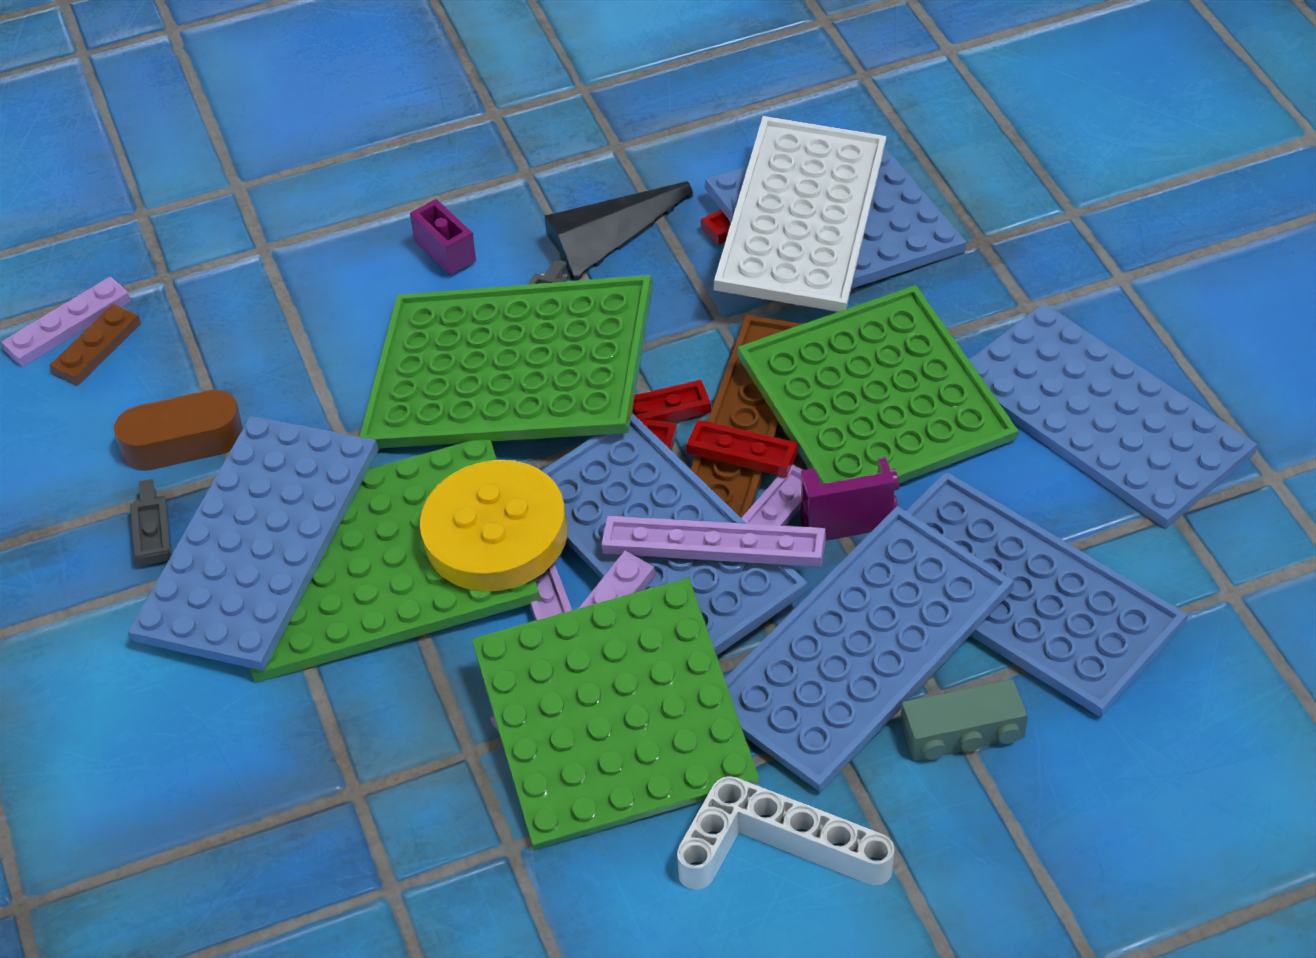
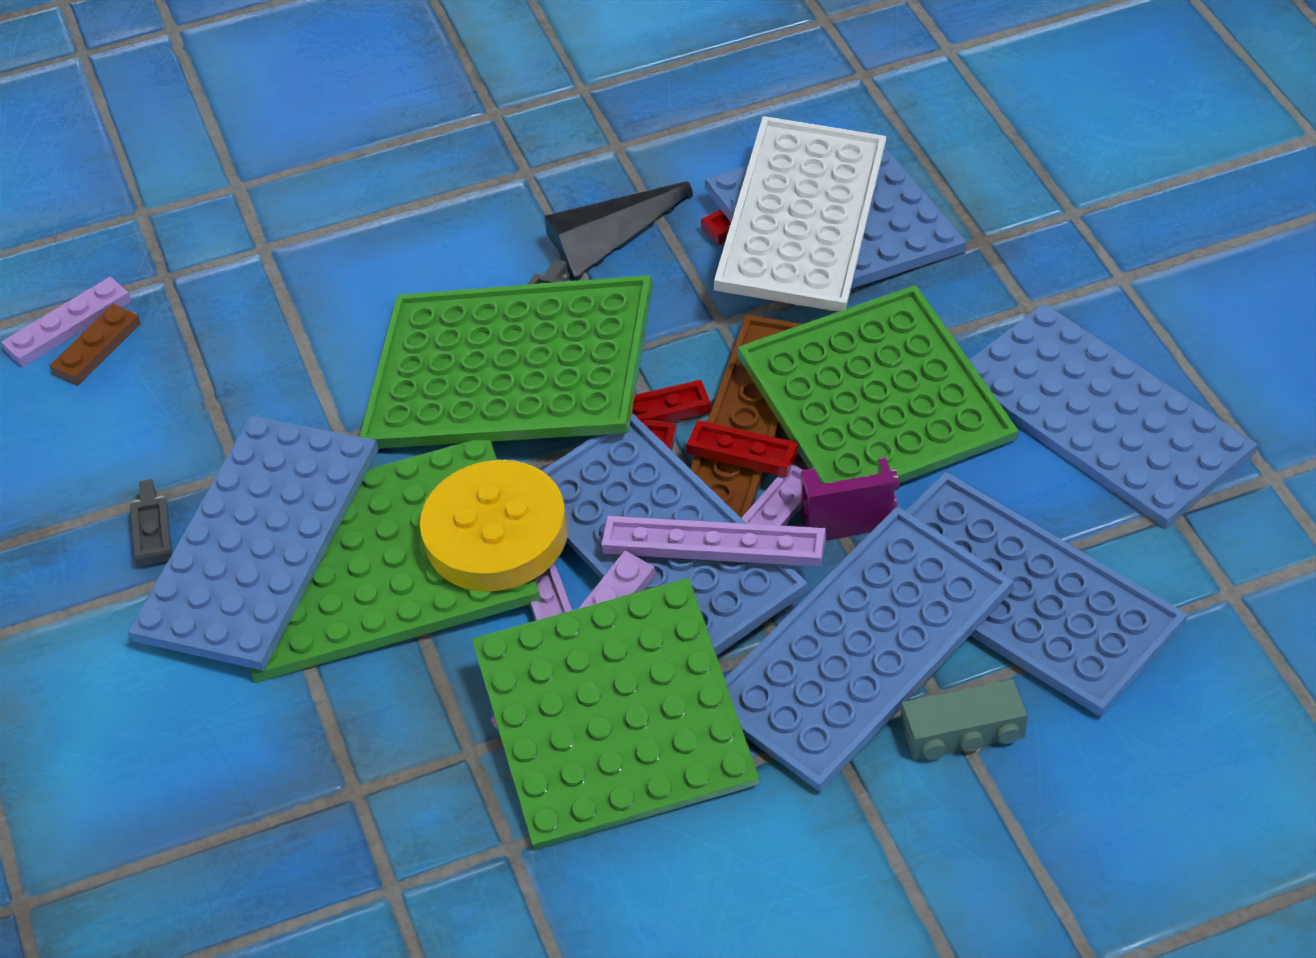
dark orange plant [114,390,243,471] -> none
magenta brick [410,199,476,275] -> none
white beam [677,776,894,890] -> none

